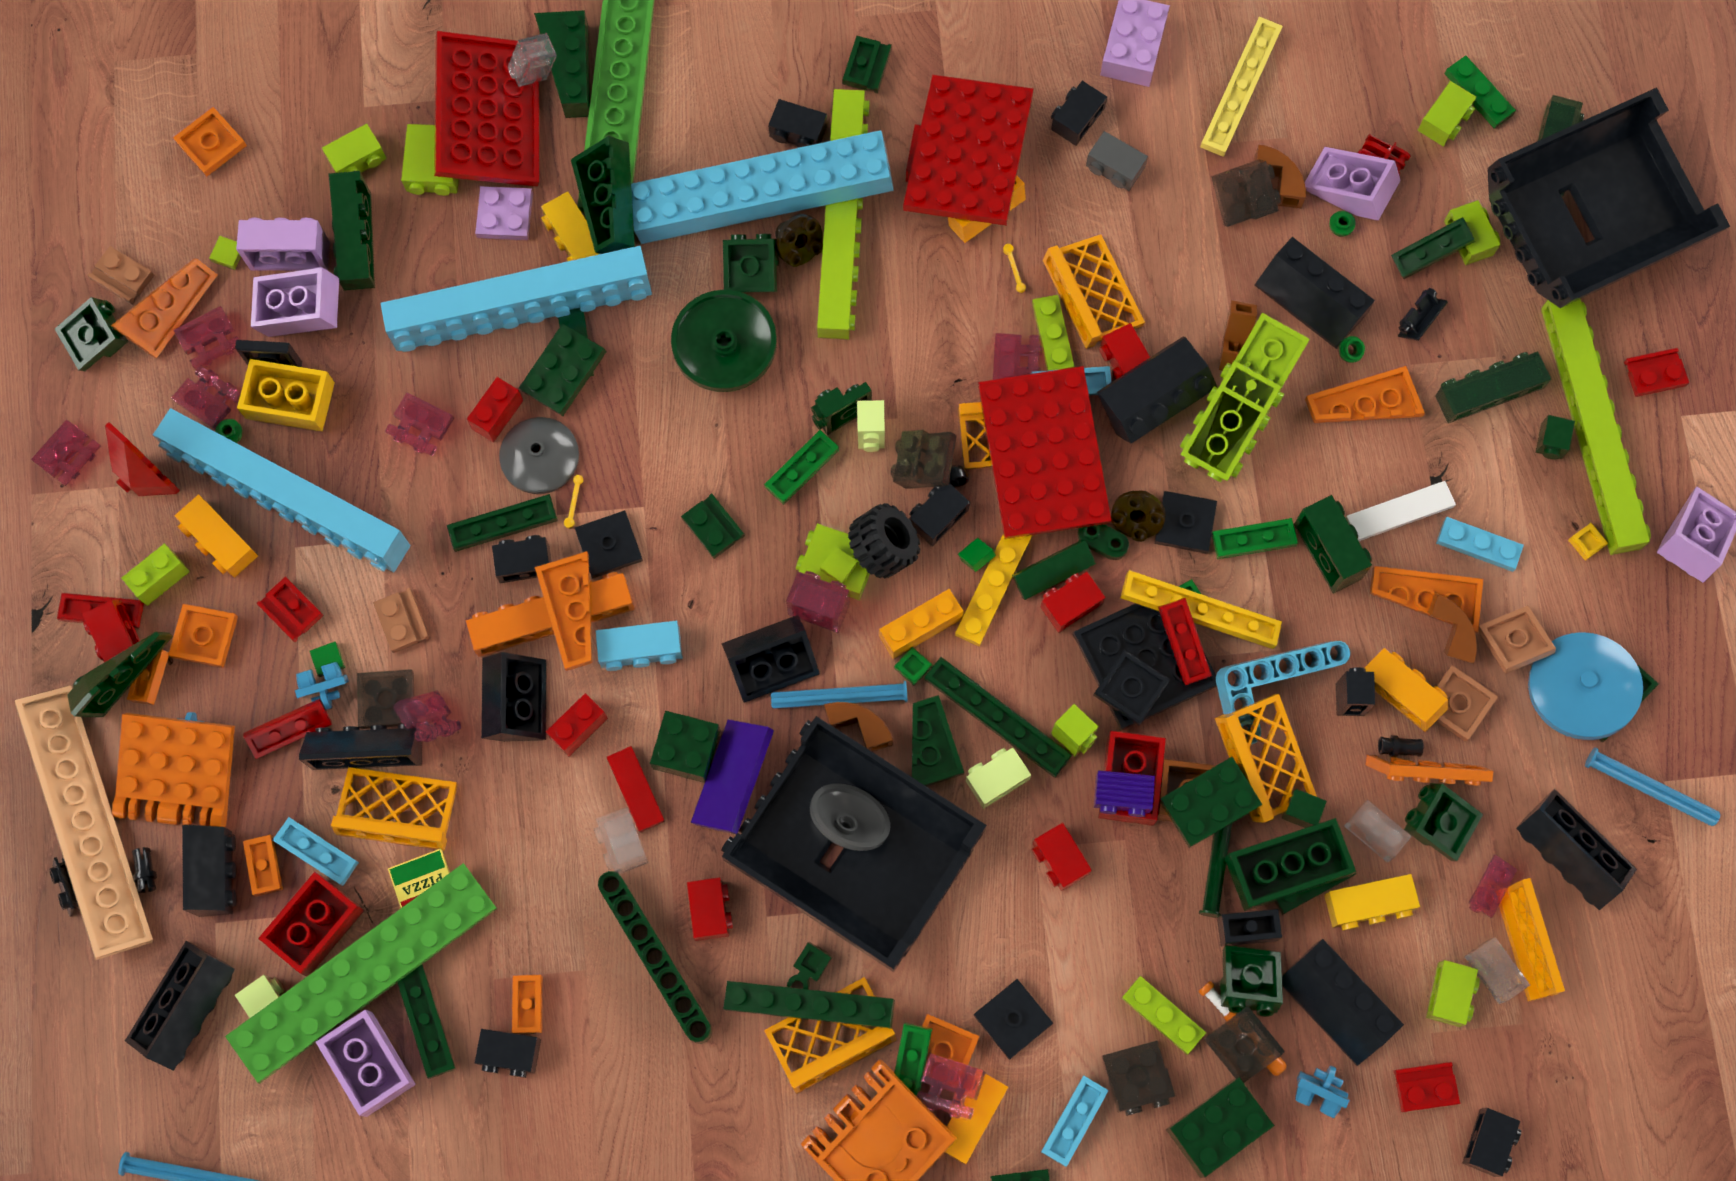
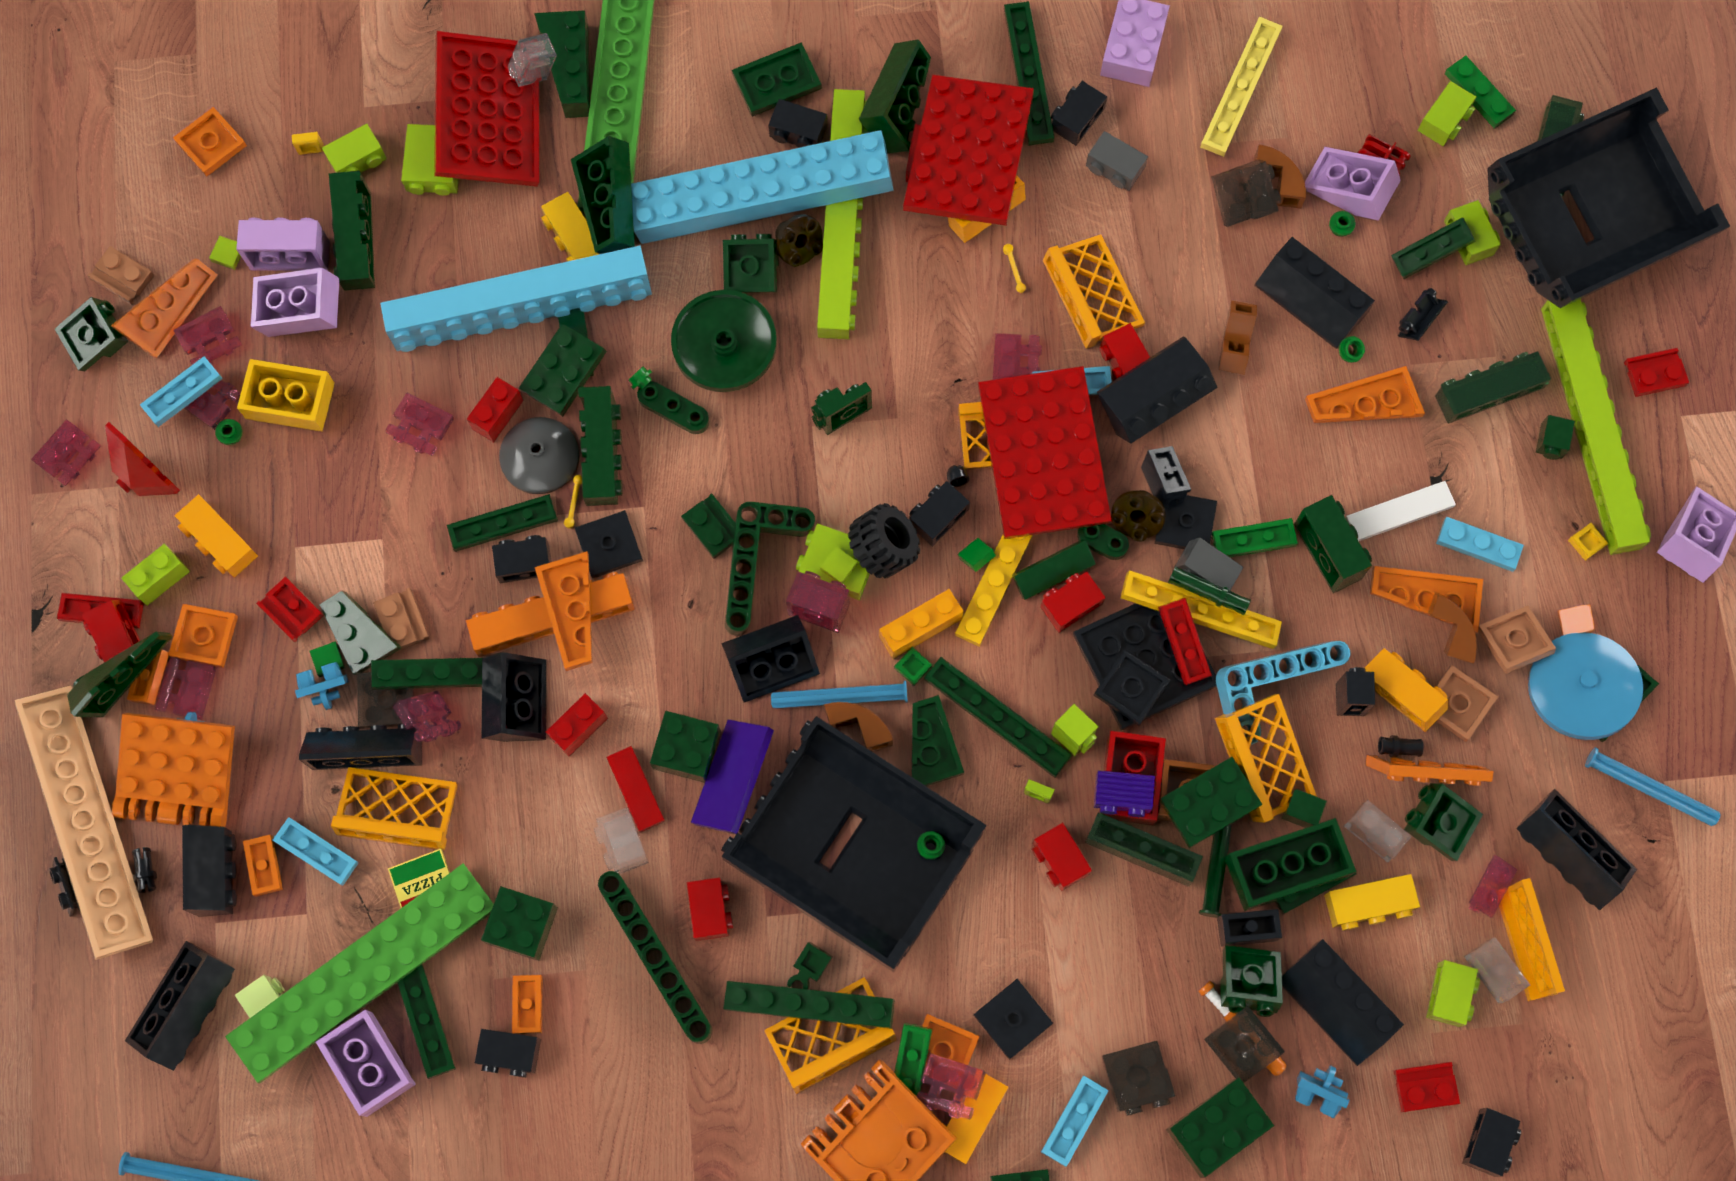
medium azure brick [153,408,411,572] -> none
black plate [235,340,302,367] -> none
red tile [243,699,332,759] -> none
red brick [258,872,365,976] -> none
lavender plate [475,186,533,240] -> none
medium azure brick [595,621,683,671] -> none
green plate [764,430,839,505] -> none
dark grey dish [810,784,890,851] -> none
dark green plate [842,35,892,93] -> none
yellowish green brick [857,400,885,452] -> none
clear smoke plate [891,430,957,489] -> none
yellowish green brick [965,748,1031,809] -> none
lime plate [1032,295,1075,371] -> none
lime plate [1122,976,1206,1055] -> none
lime wedge [1180,313,1310,482] -> none
none -> medium azure plate [140,356,223,427]
none -> clear pink plate [155,657,217,720]
none -> yellow tile [292,132,324,155]
none -> wing [319,591,402,675]
none -> dark green plate [371,658,482,690]
none -> dark green brick [481,886,558,961]
none -> dark green wedge [578,386,623,506]
none -> green plate [628,366,652,390]
none -> dark green plate [637,381,709,434]
none -> dark green beam [725,501,815,636]
none -> dark green plate [732,42,822,117]
none -> dark green wedge [859,39,931,154]
none -> green plate [917,831,945,859]
none -> dark green plate [1004,1,1054,146]
none -> lime tile [1024,779,1055,804]
none -> clear green brick [1085,812,1203,887]
none -> black hinge [1141,446,1191,509]
none -> dark green pin [1168,566,1251,615]
none -> dark grey brick [1174,537,1243,591]
none -> slope [1558,604,1595,636]

